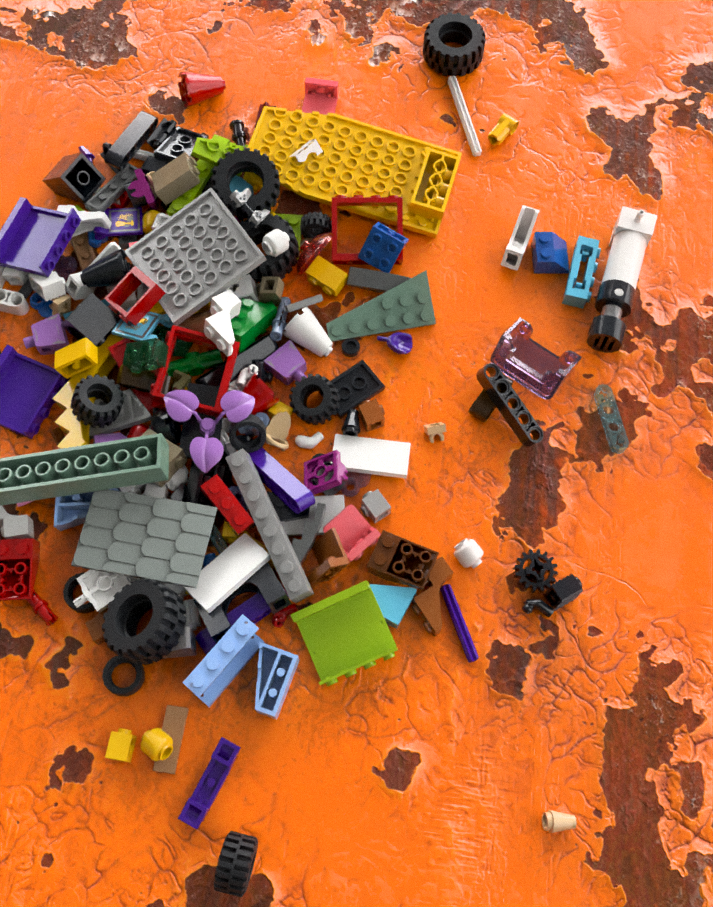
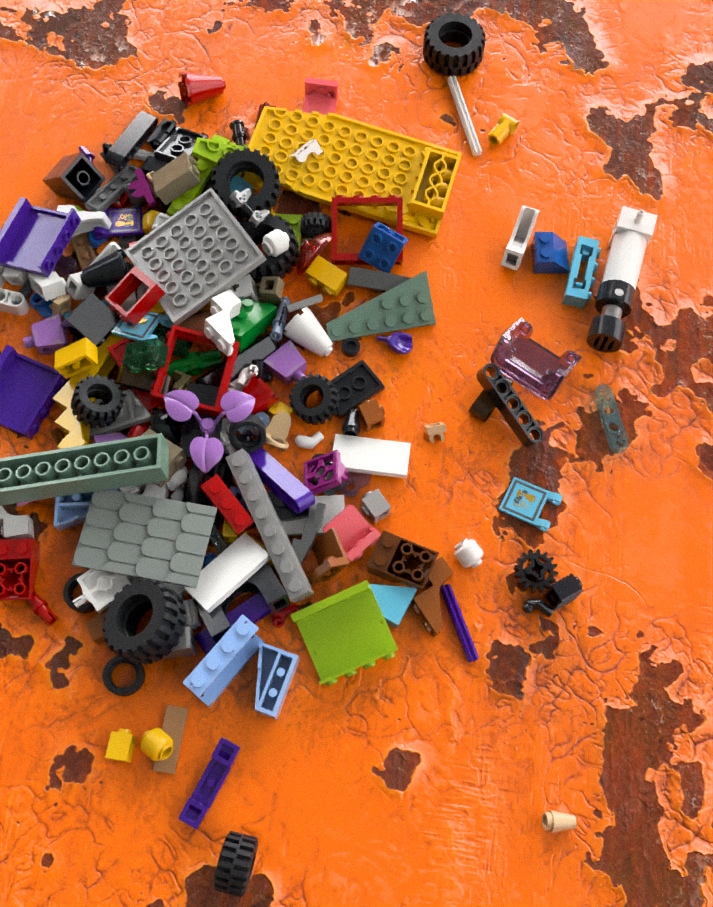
none -> medium azure flag [499,477,562,532]

